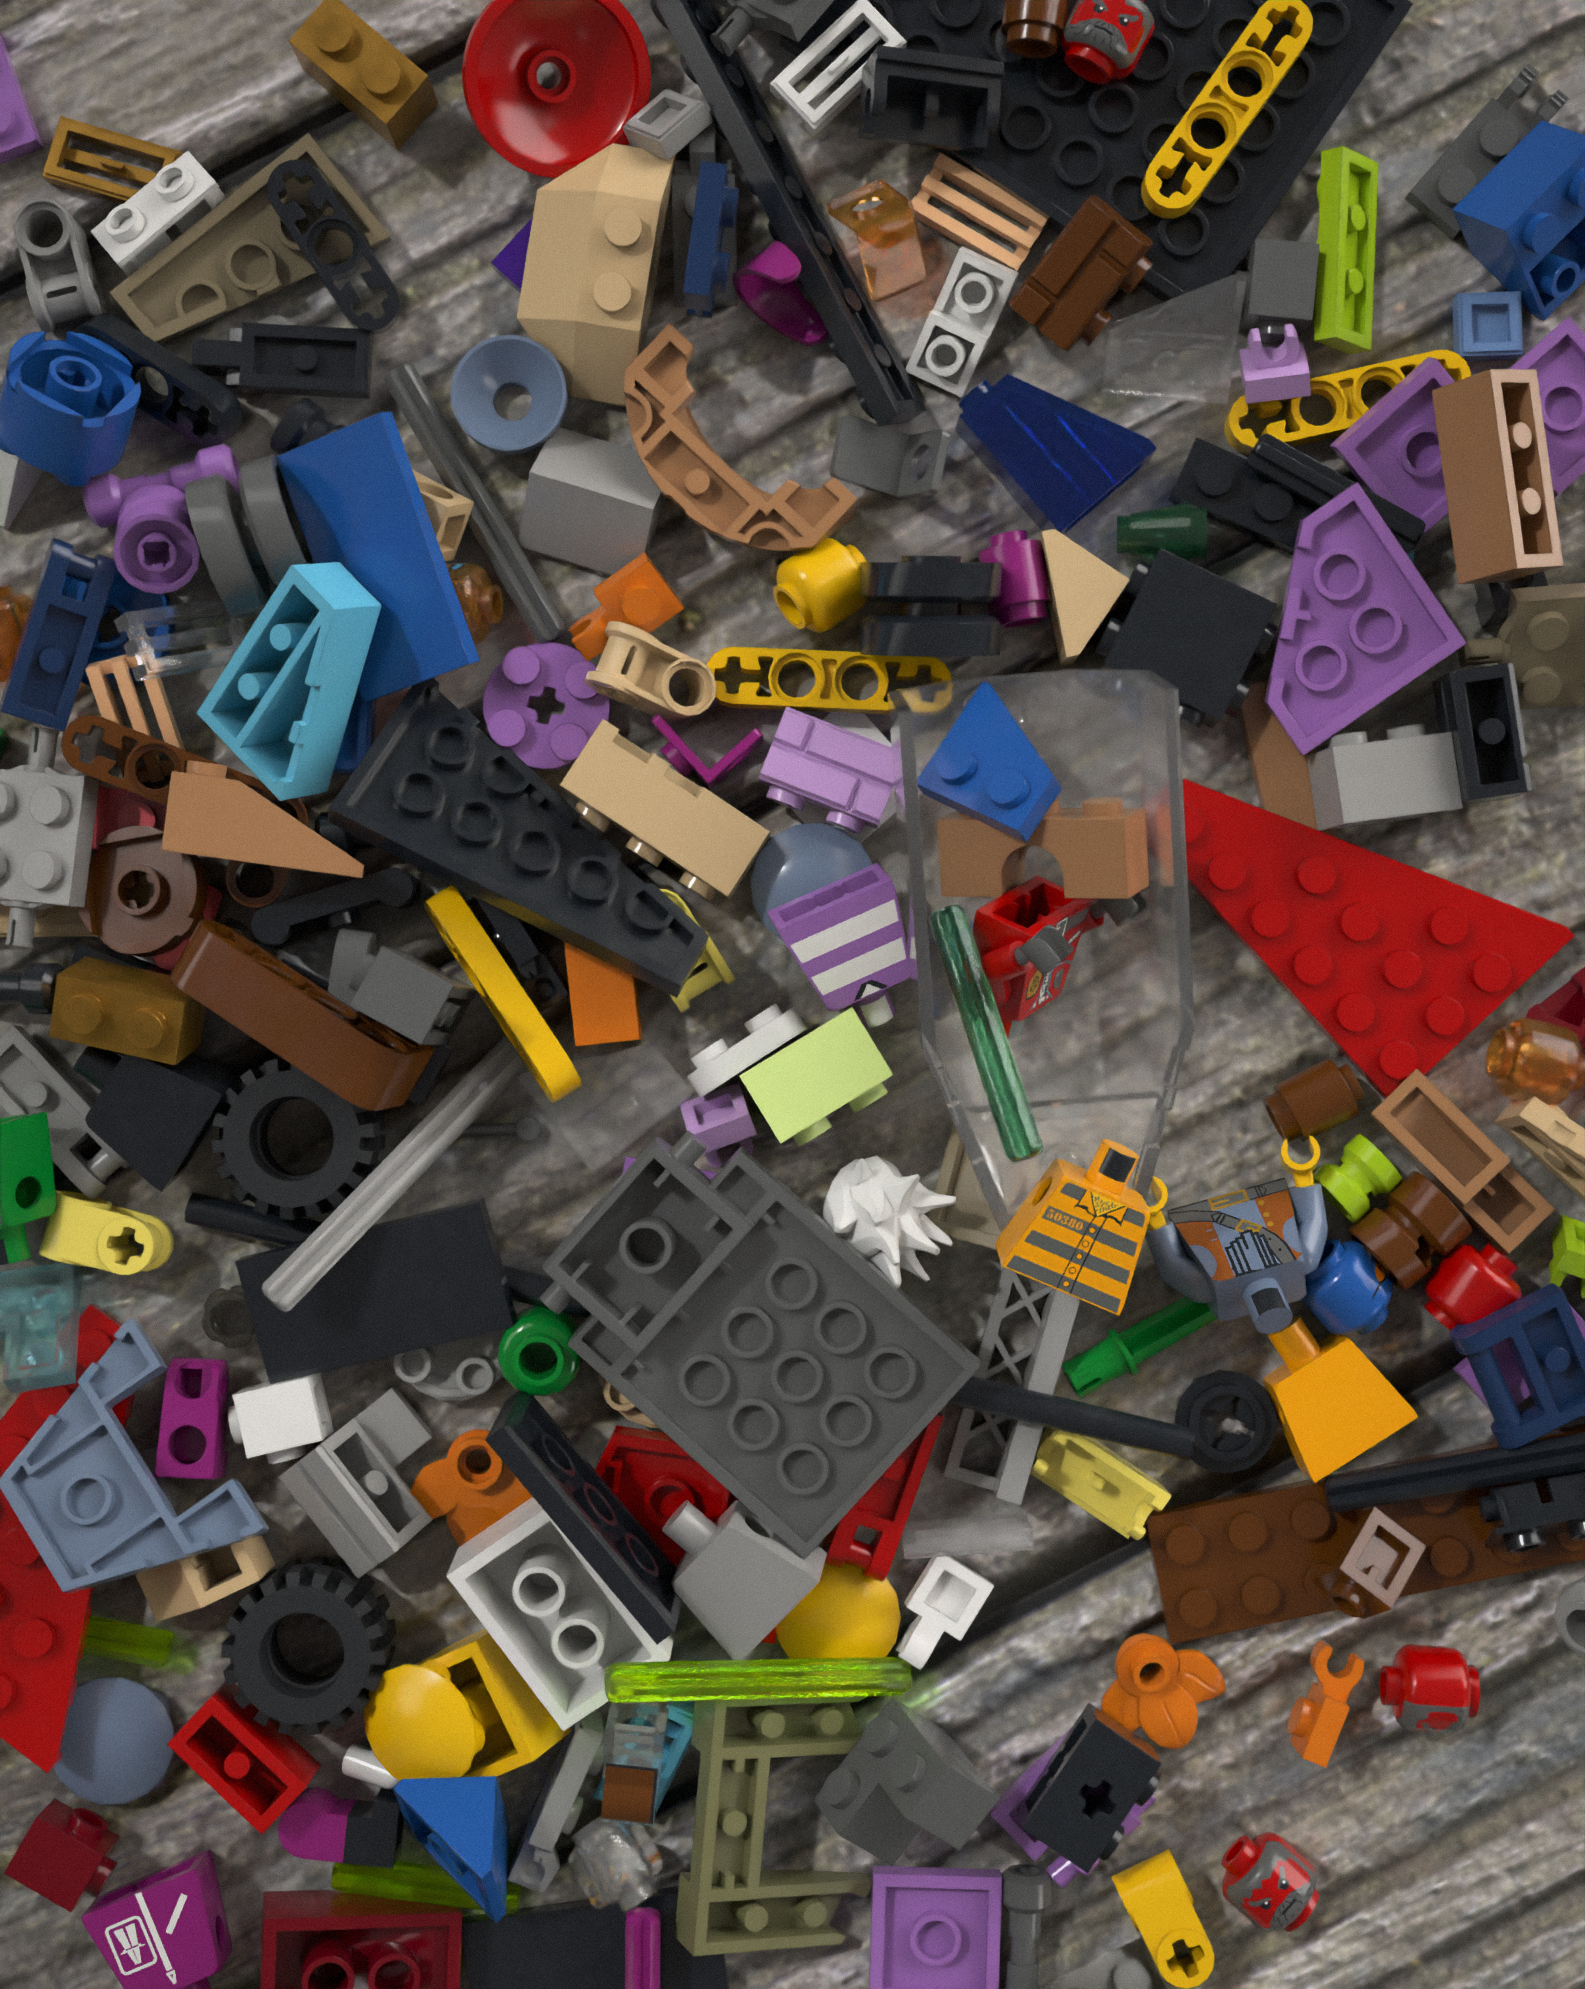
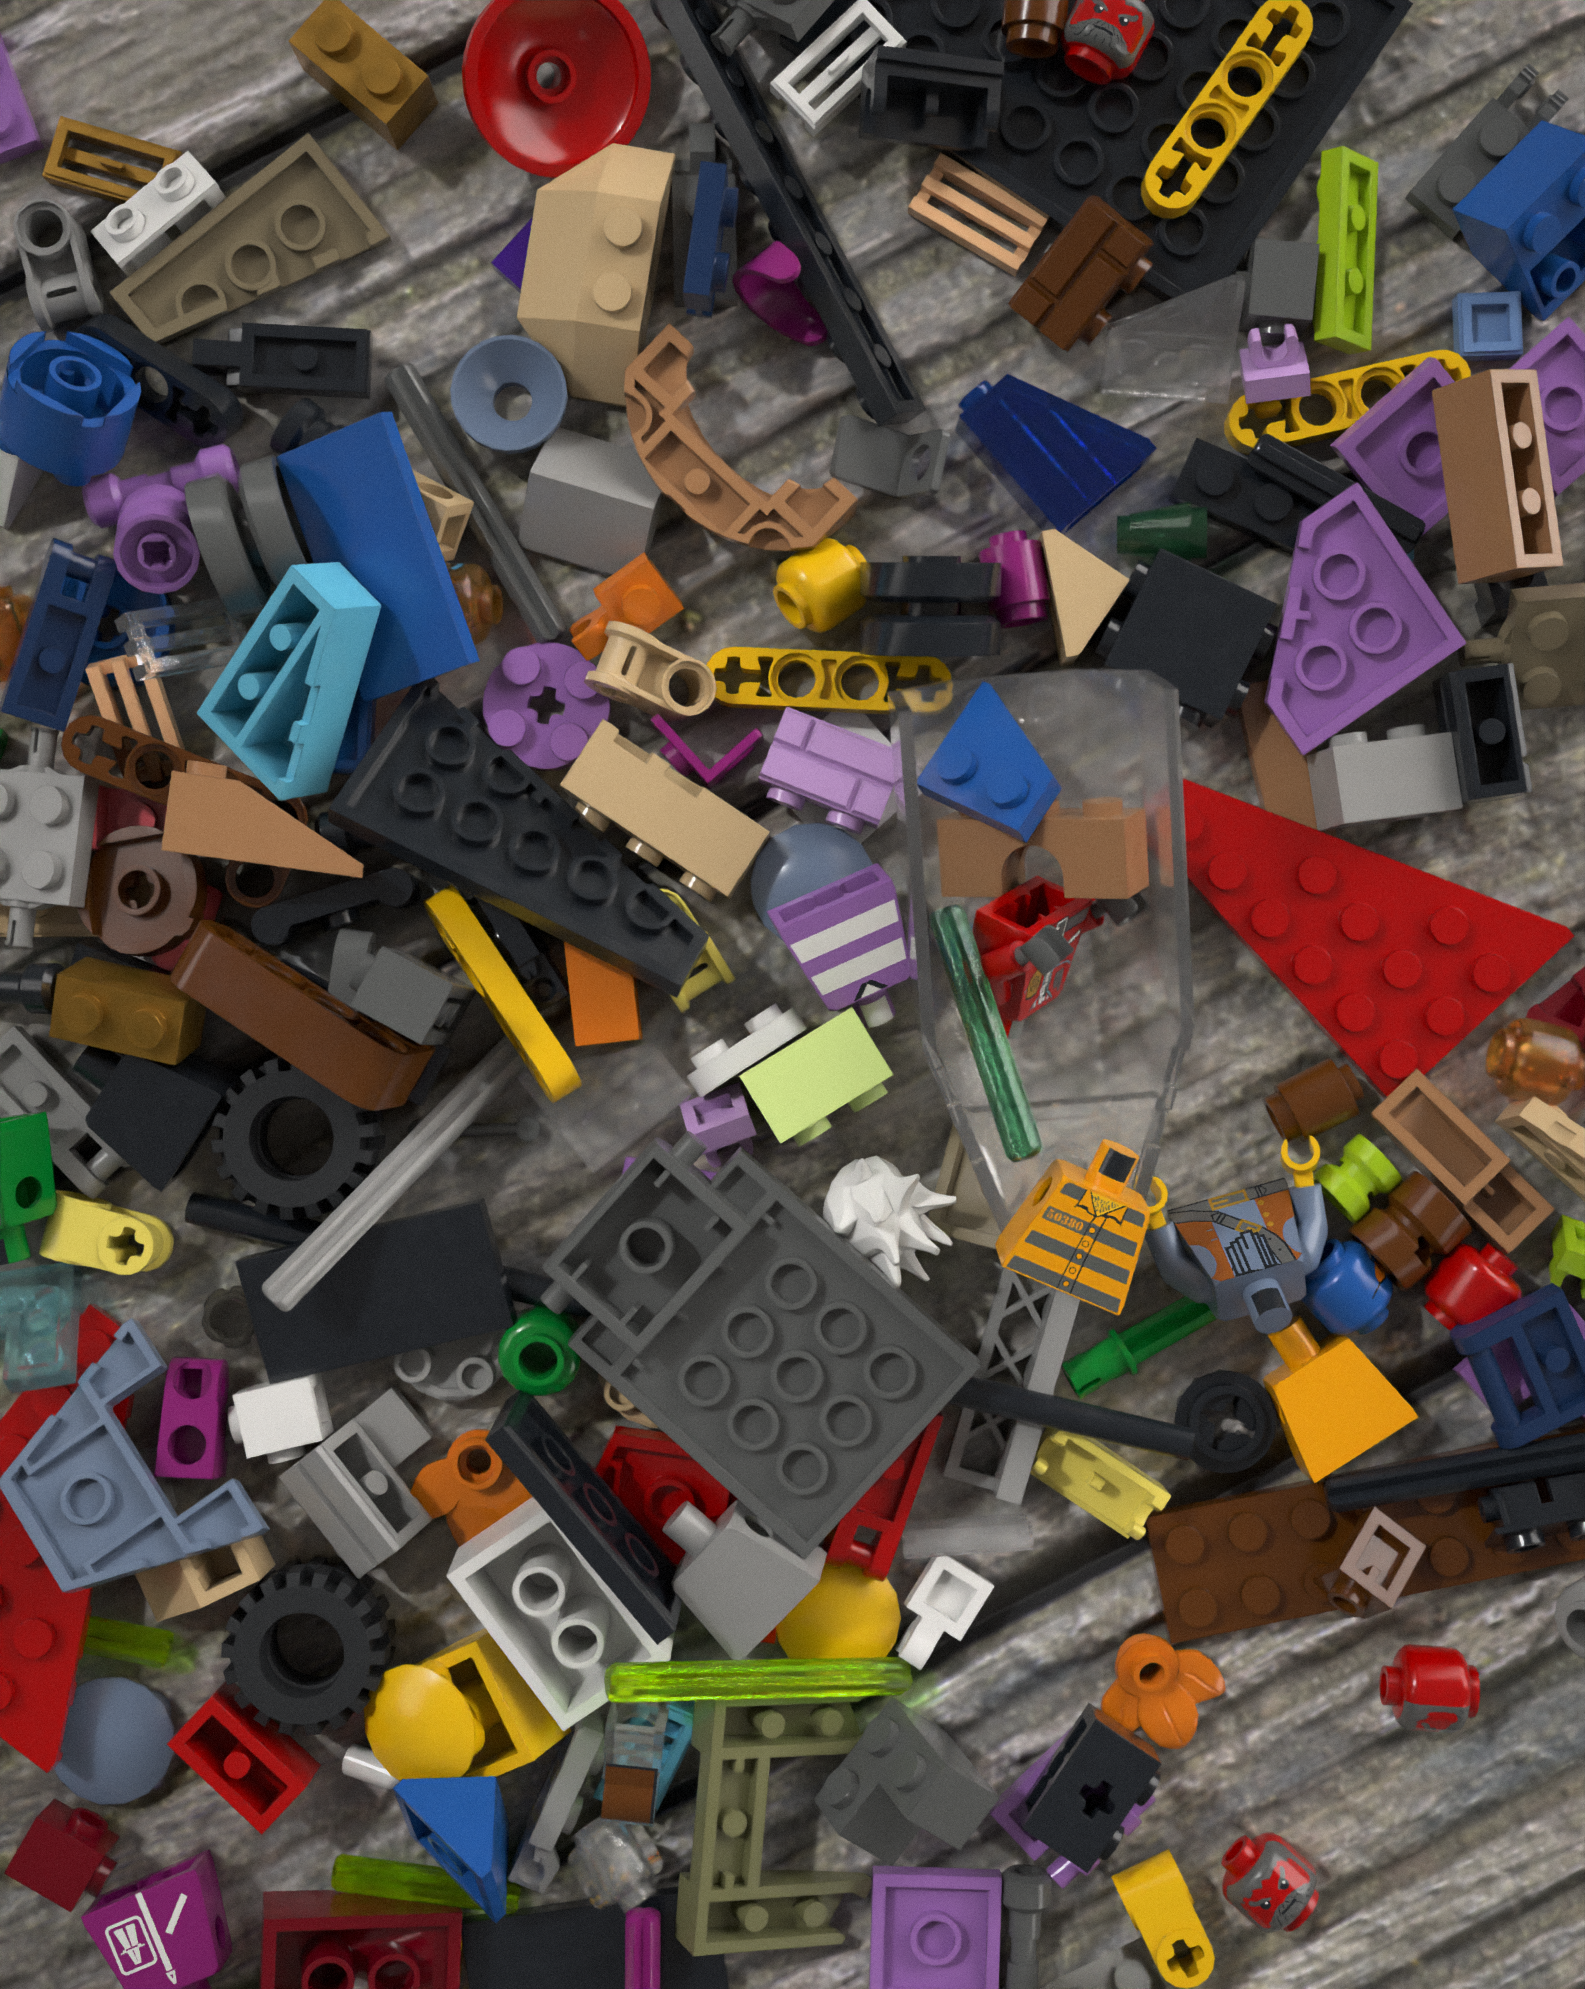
black beam [267,160,400,335] -> none
leg [278,1787,404,1869] -> none
light grey tile [622,89,713,160] -> none
clear orange bracket [827,180,930,303] -> none
white slope [905,246,1019,398] -> none
orange plate [1288,1640,1364,1768] -> none

